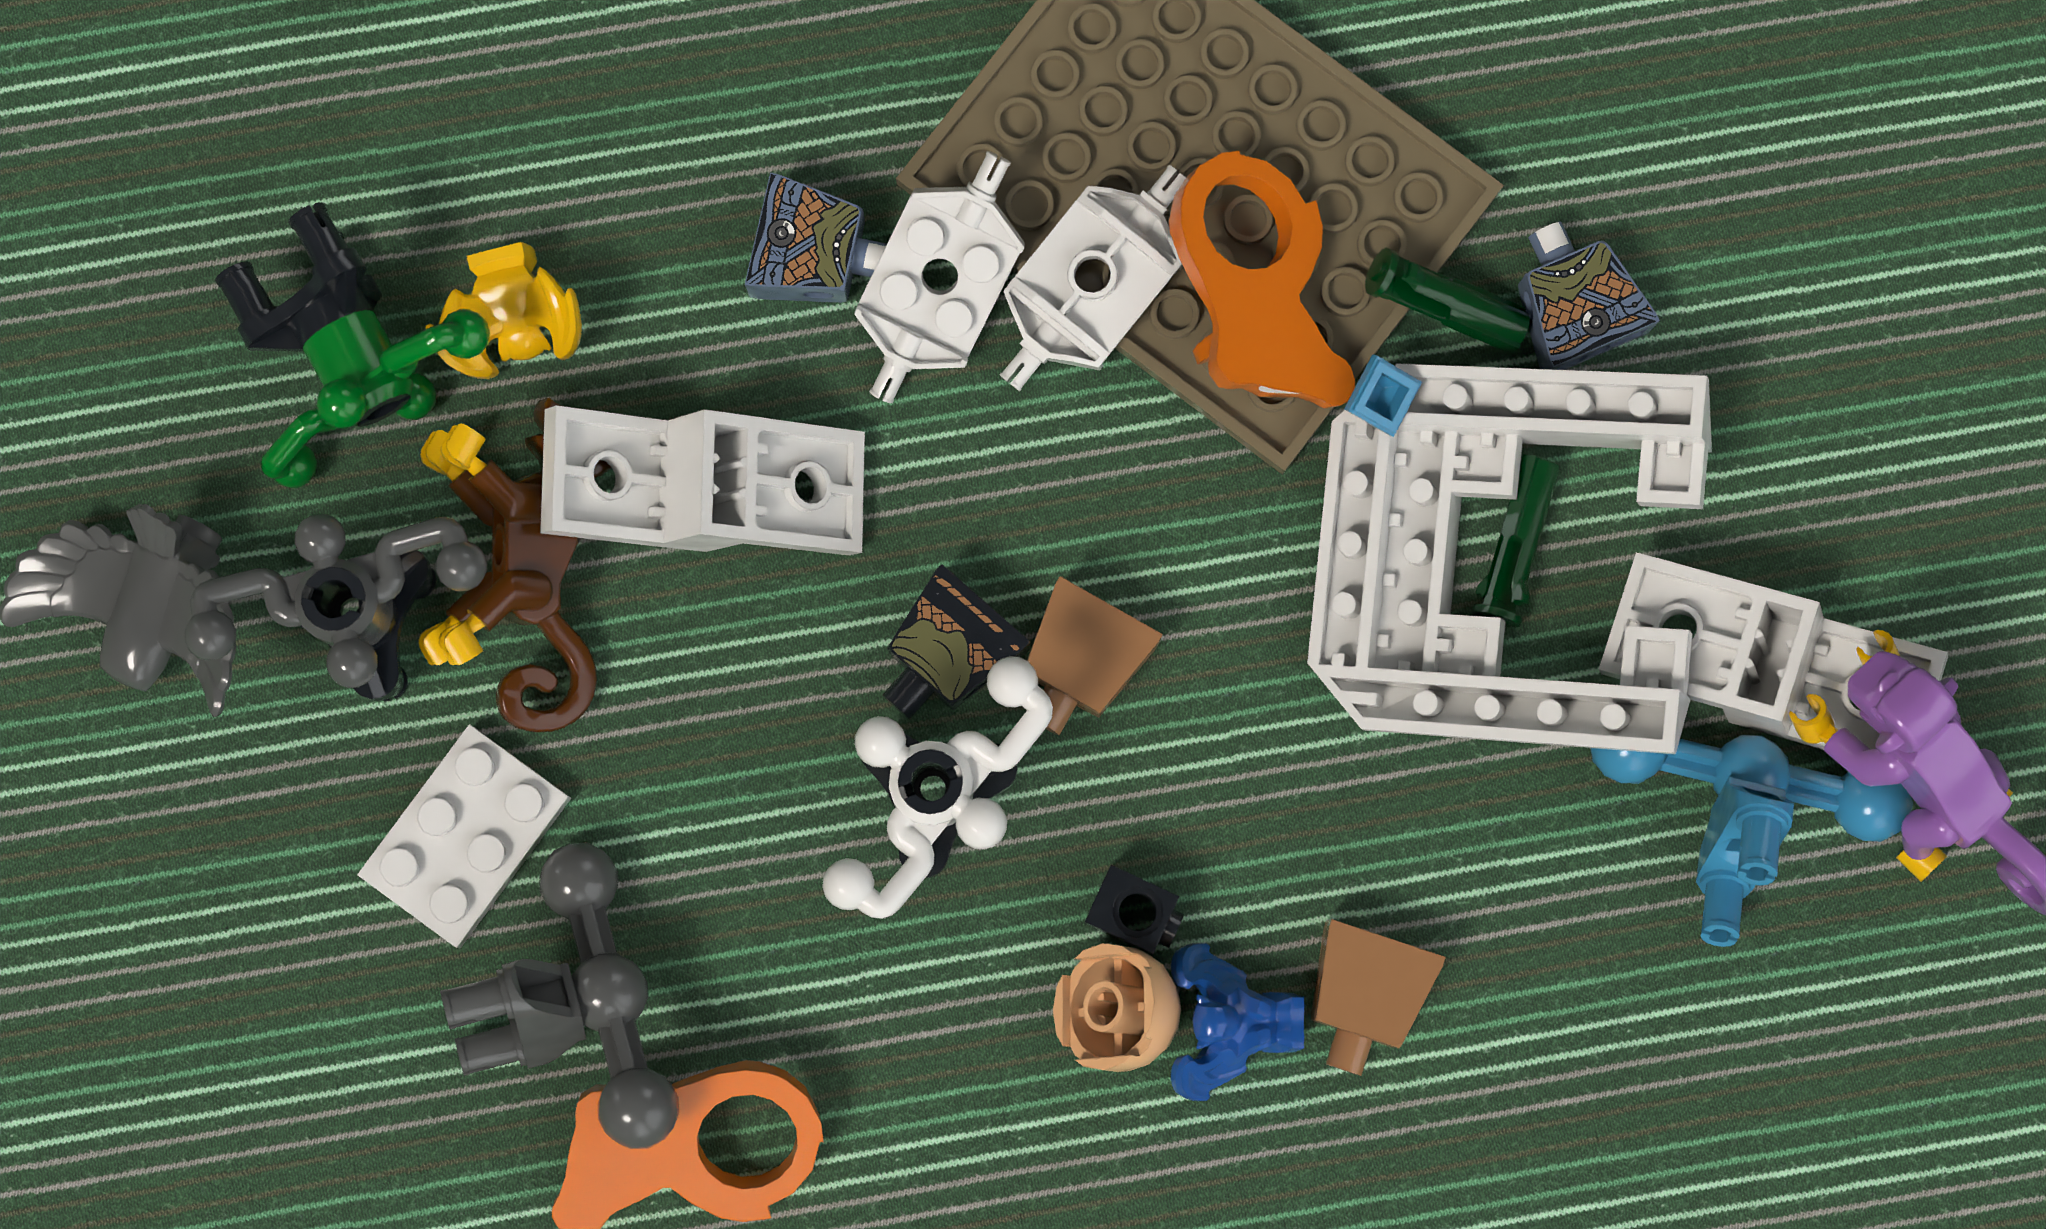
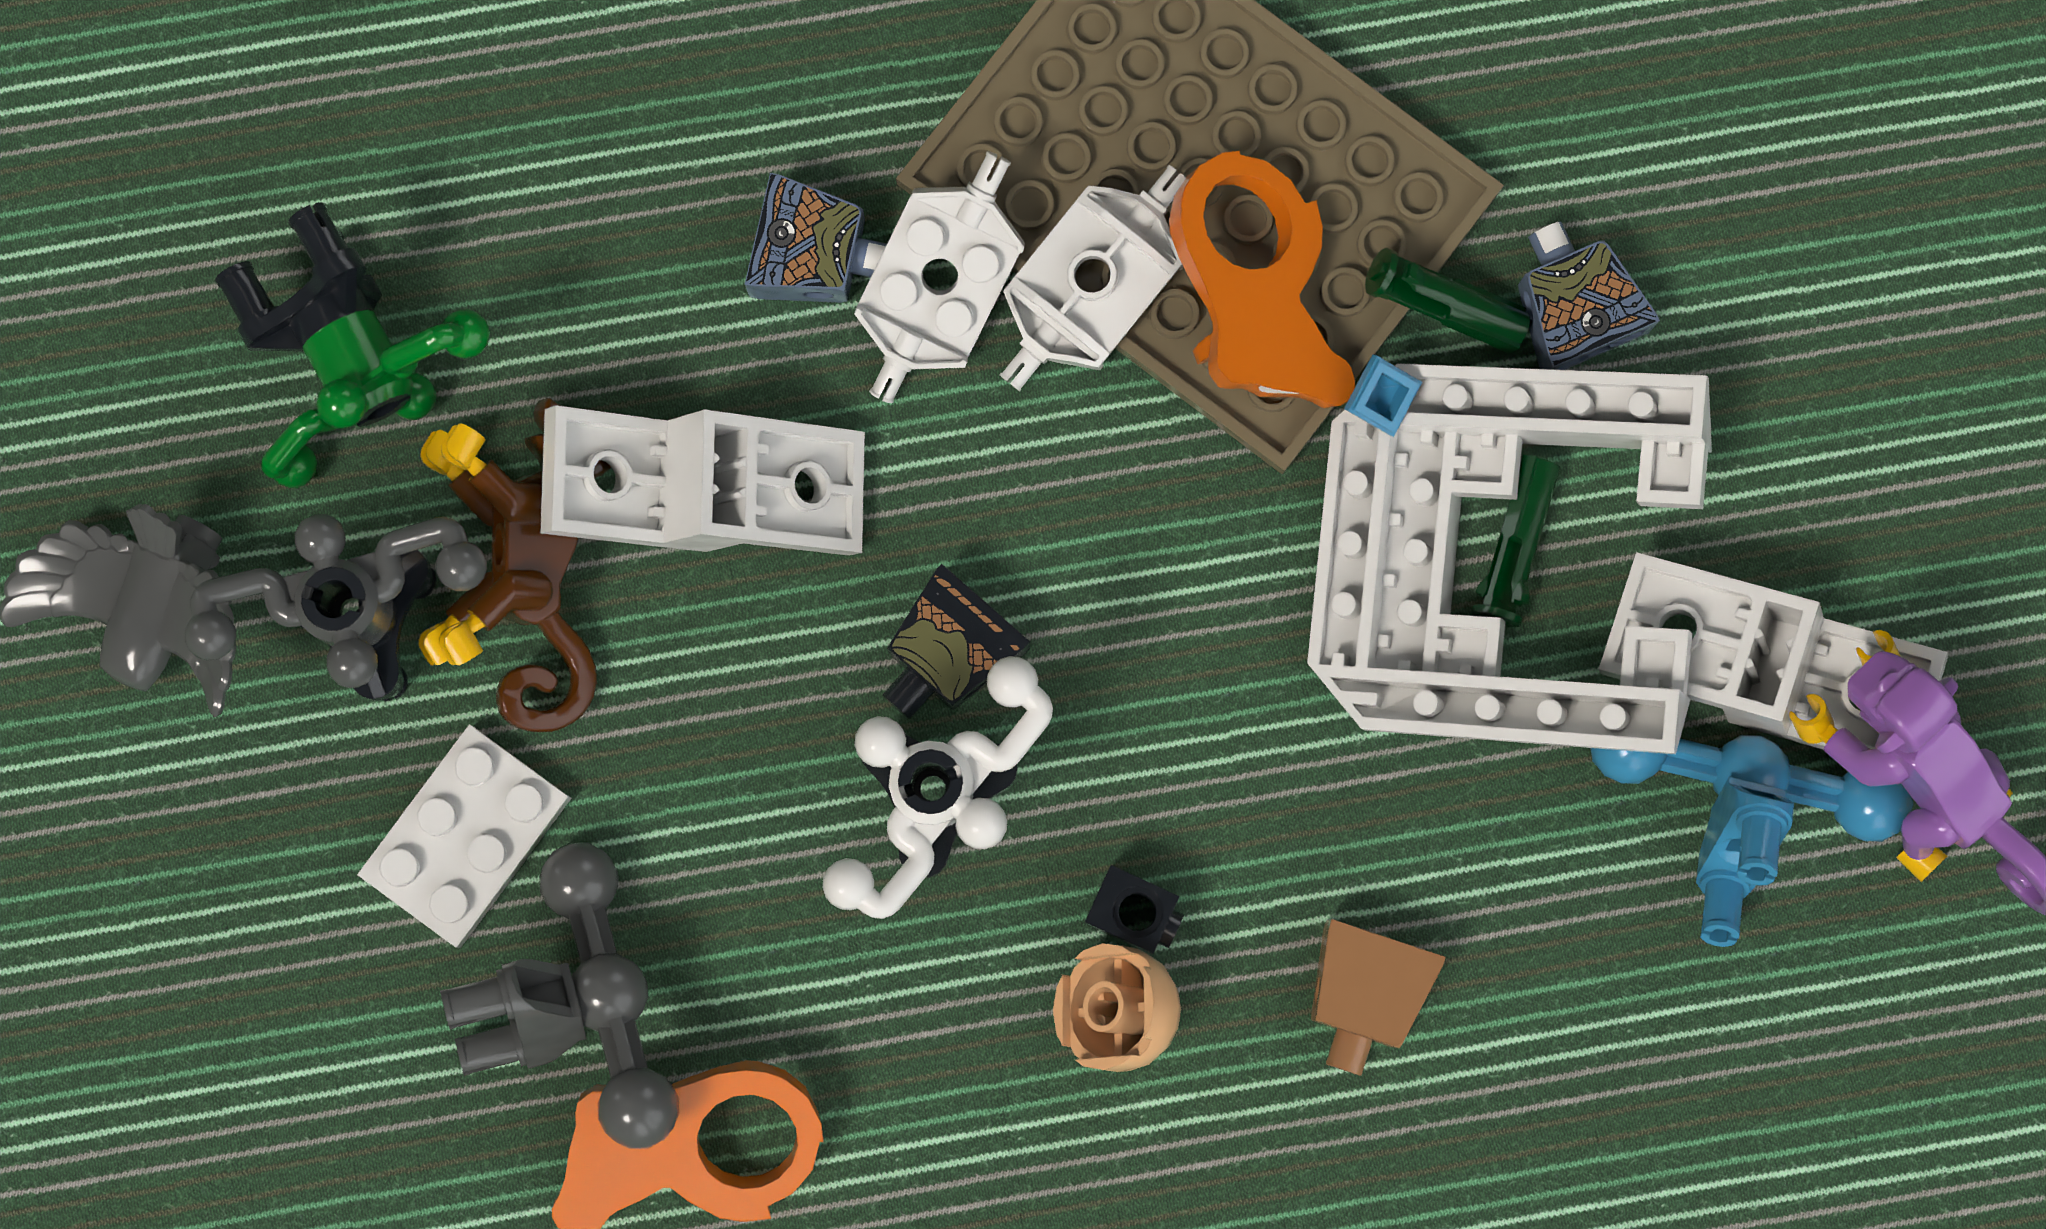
yellow animal [426,242,582,379] -> none
medium nougat torso [1027,576,1163,736] -> none
blue animal [1171,943,1304,1101] -> none

